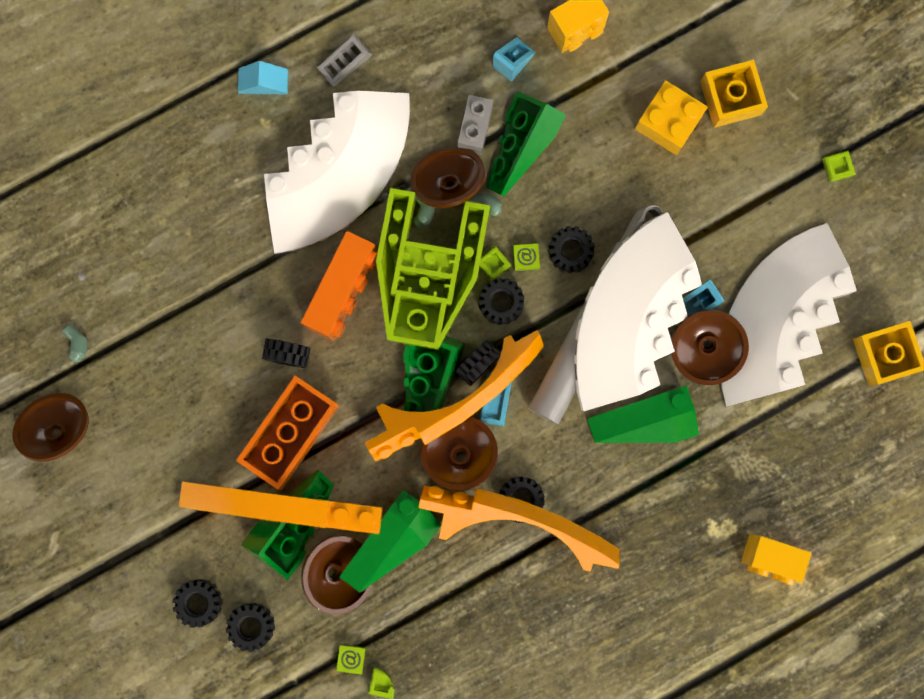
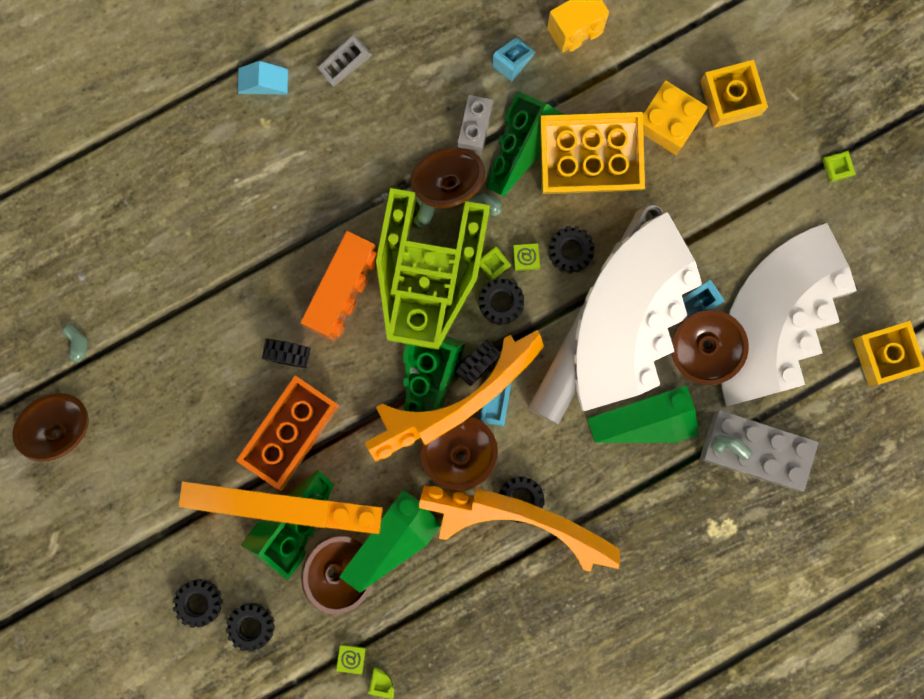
white brick [264,91,410,254] -> none
yellow brick [741,534,811,586] -> none
none -> yellow slope [541,112,645,194]
none -> light grey brick [699,410,819,492]
none -> sand green arm [711,435,752,460]

